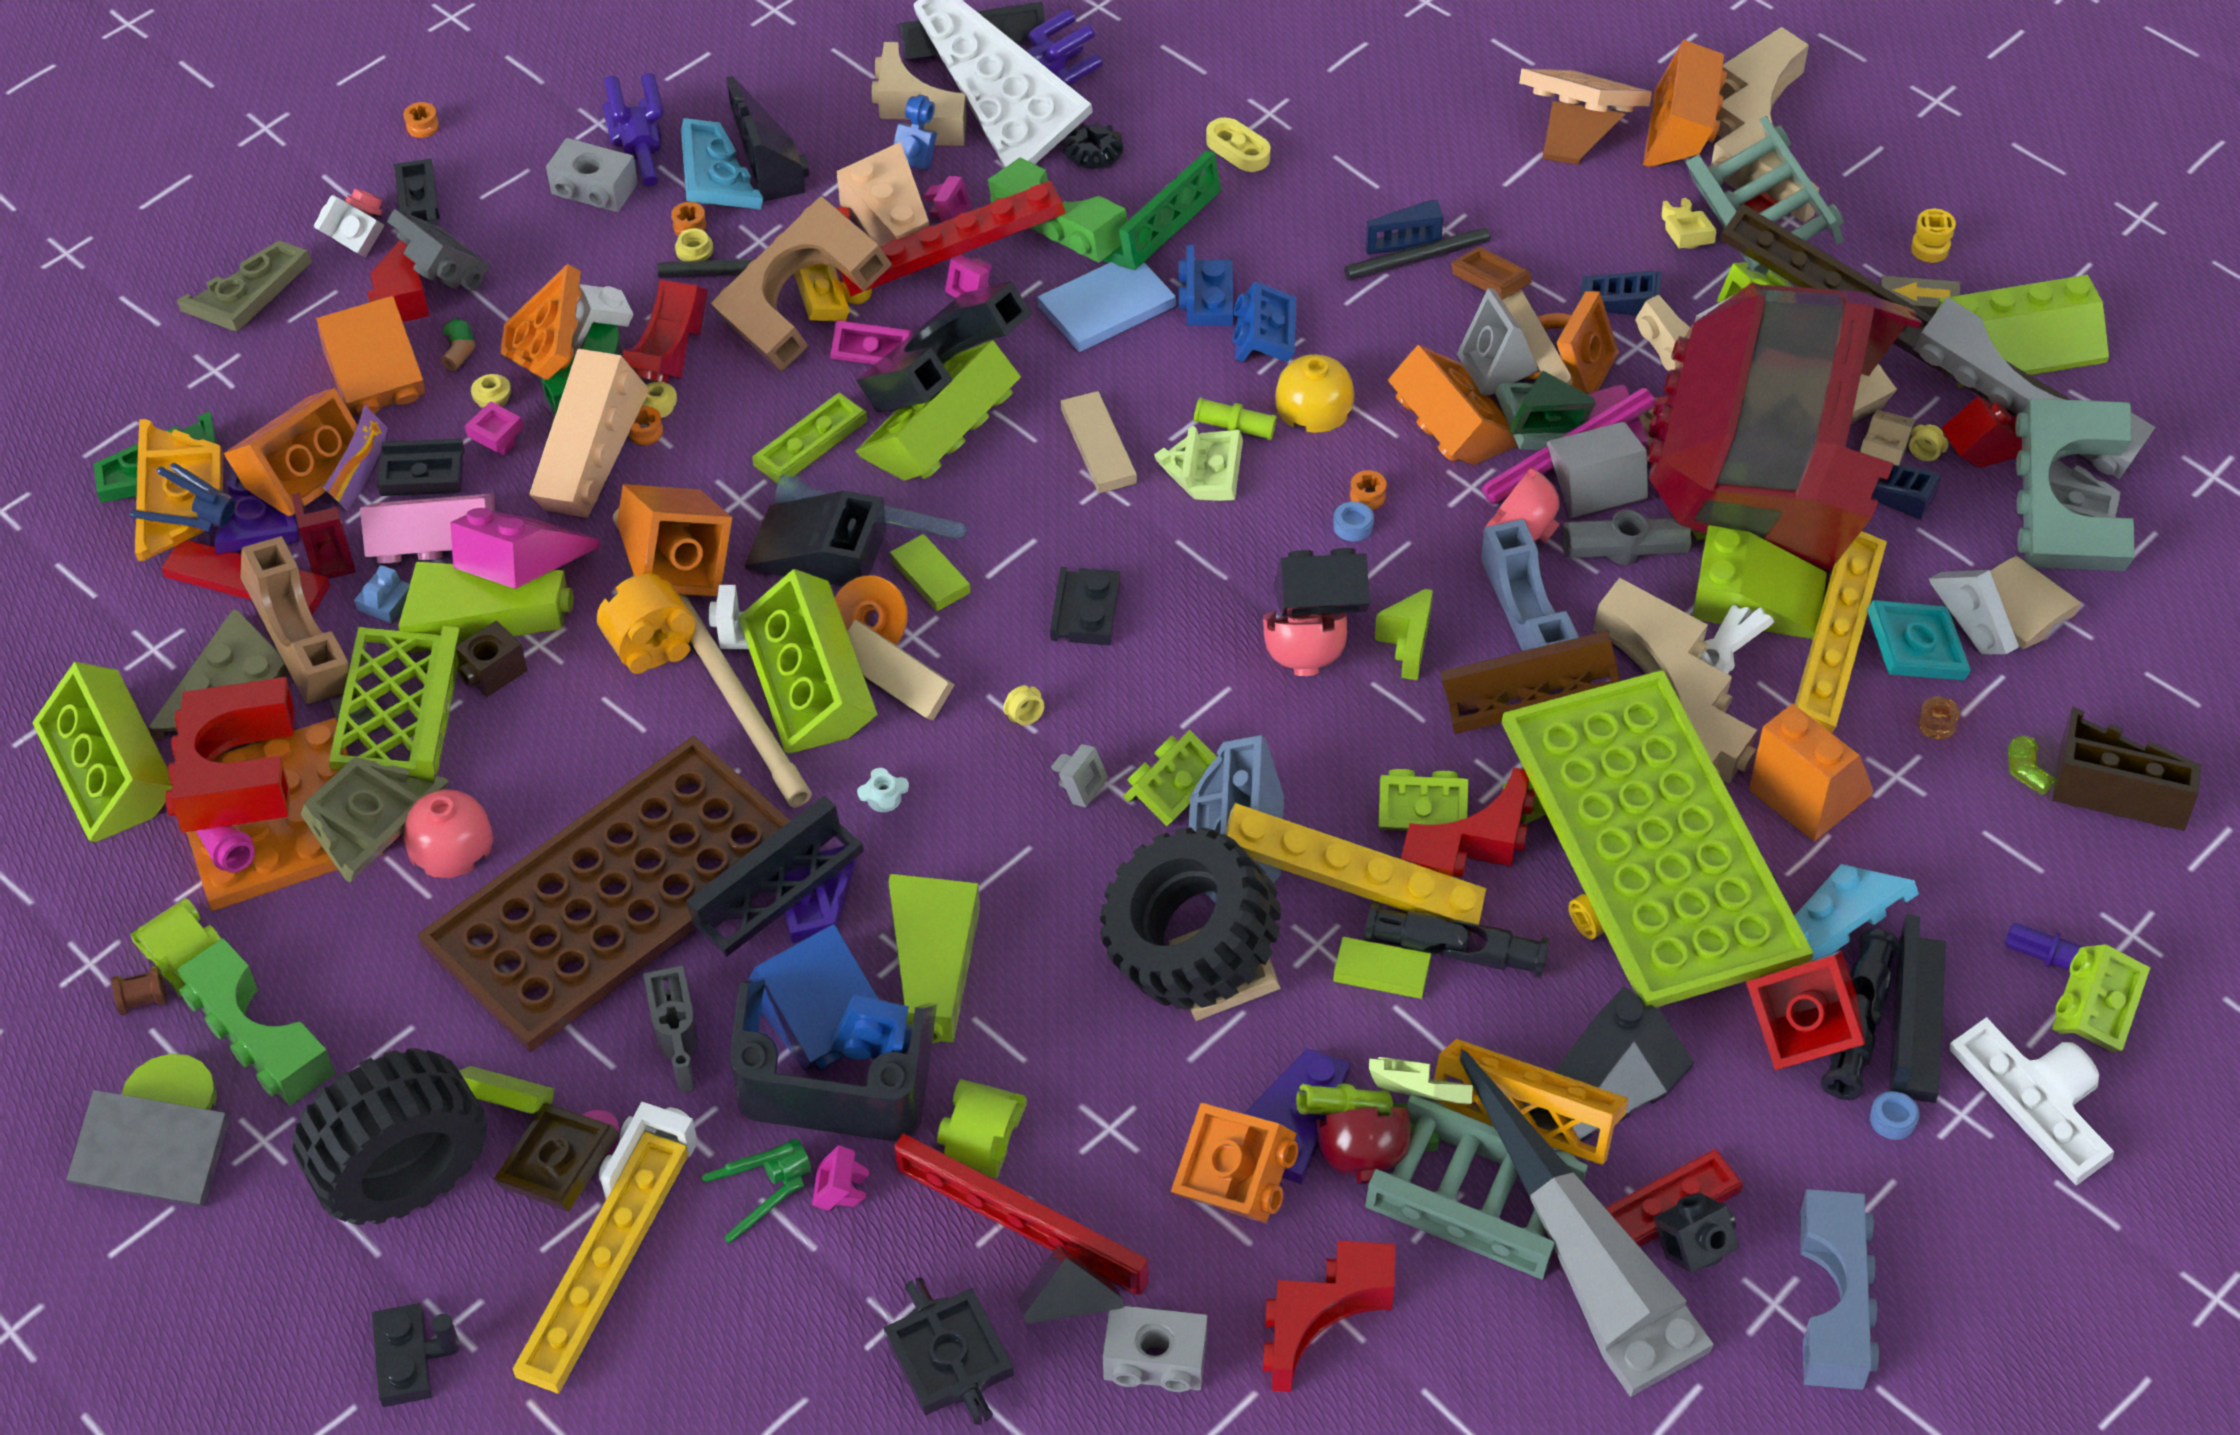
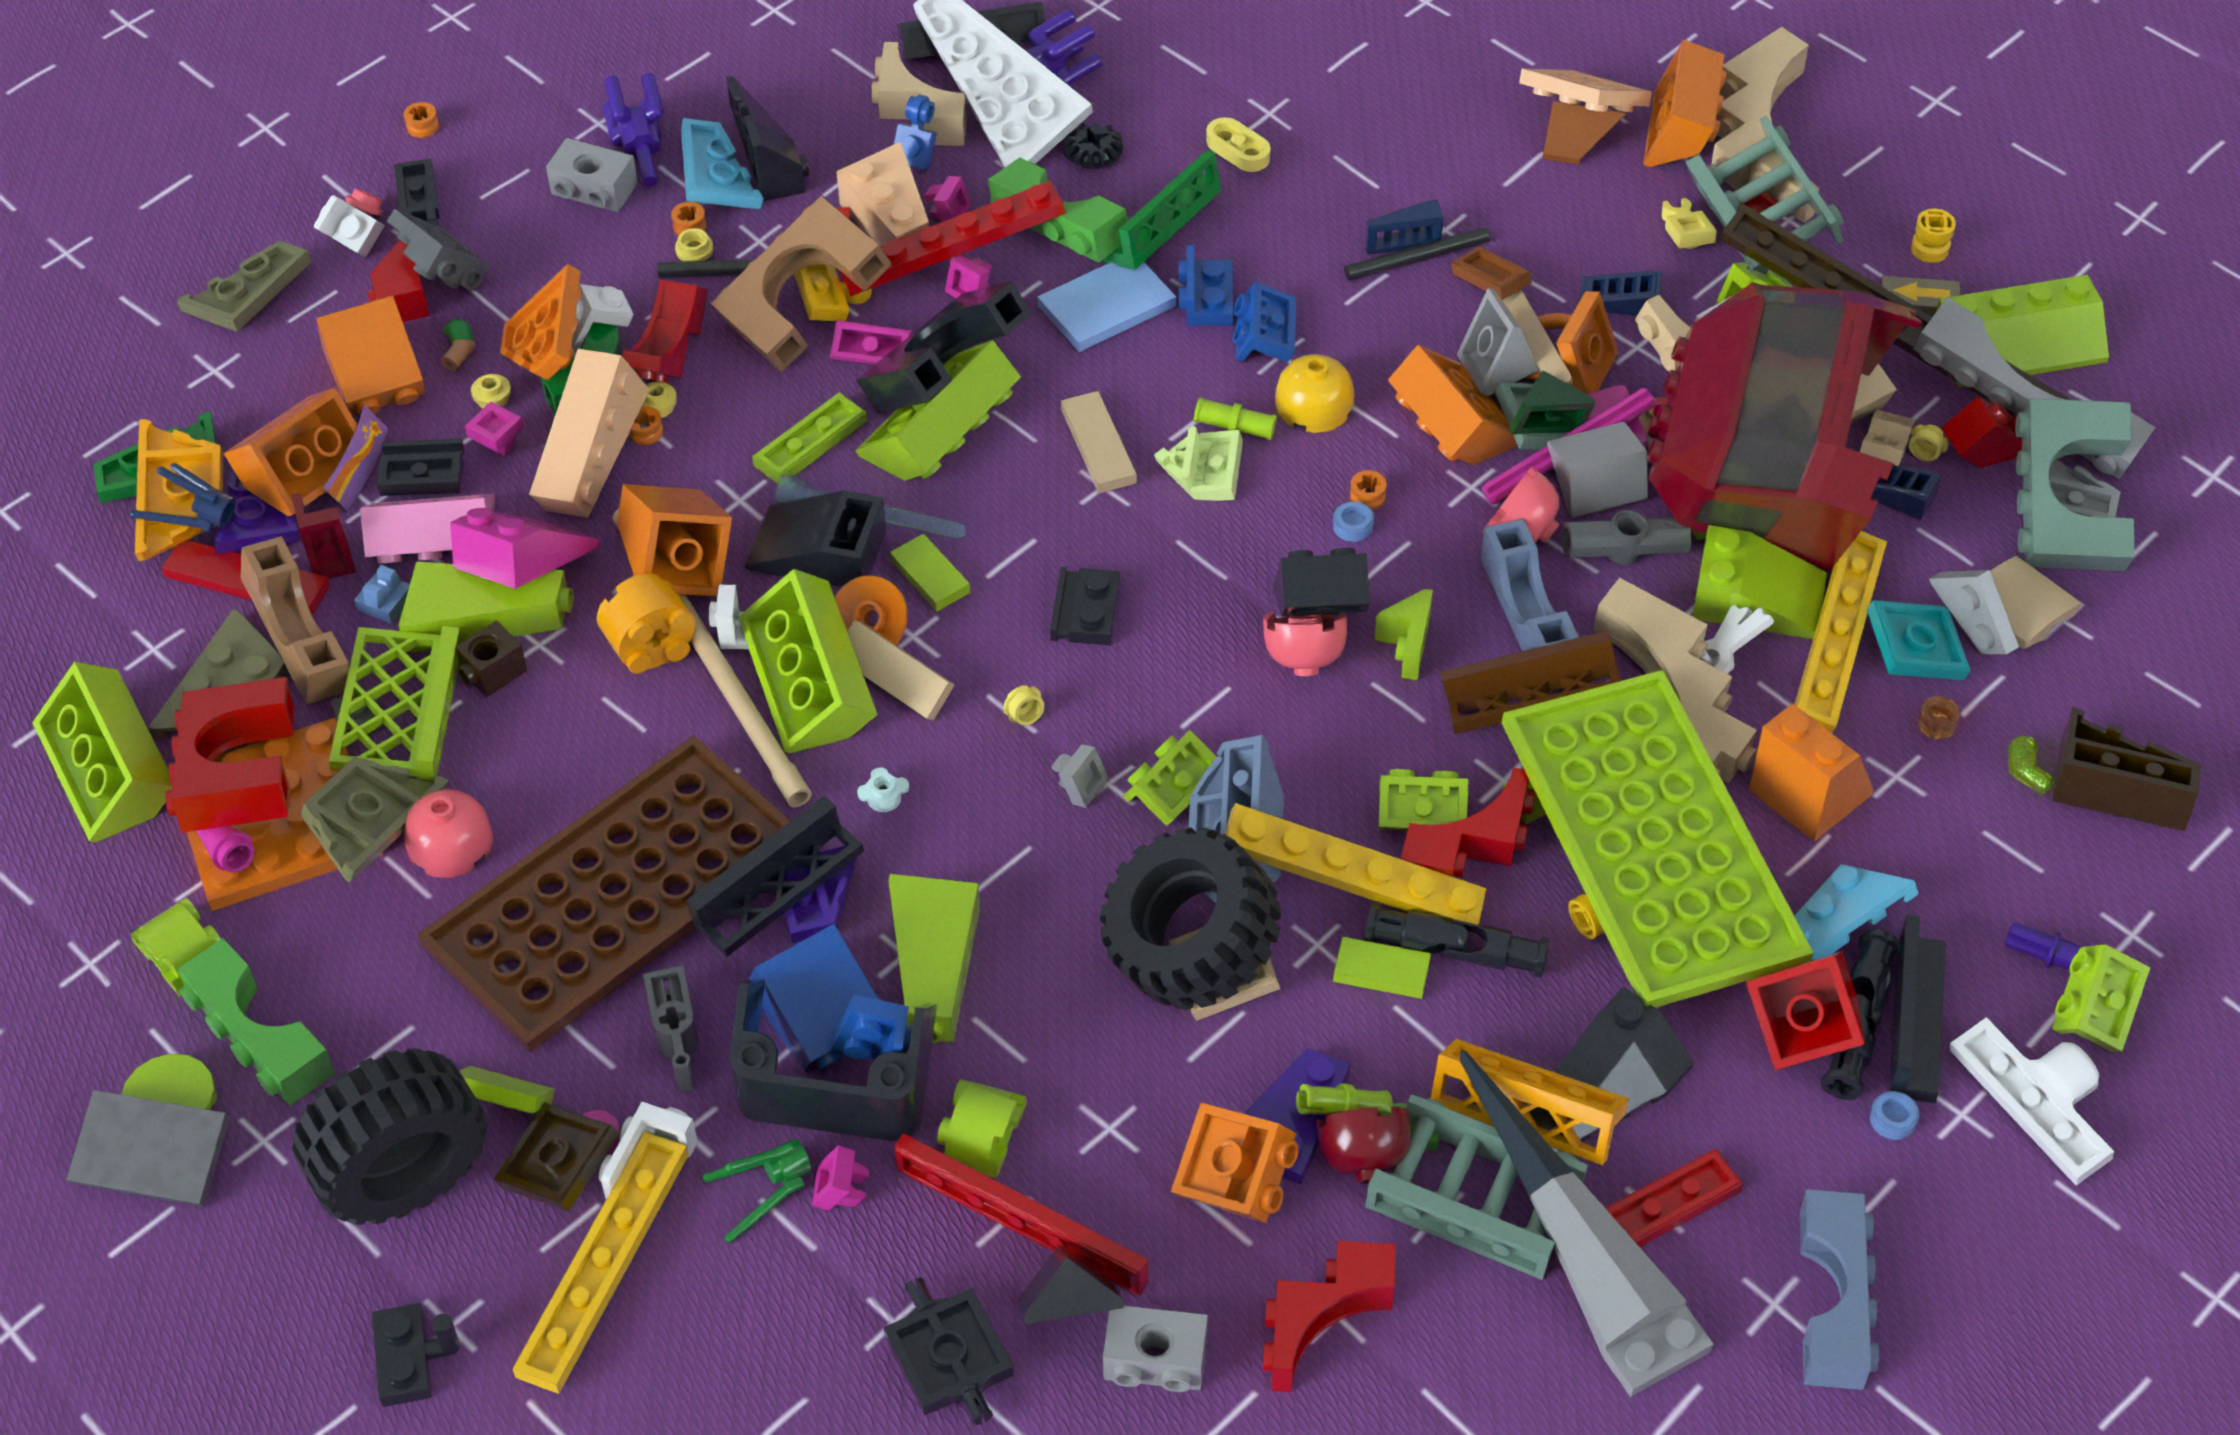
copper bush [111,966,167,1016] -> none
yellowish green slope [1369,1057,1473,1104] -> none
black brick [1653,1193,1739,1273] -> none

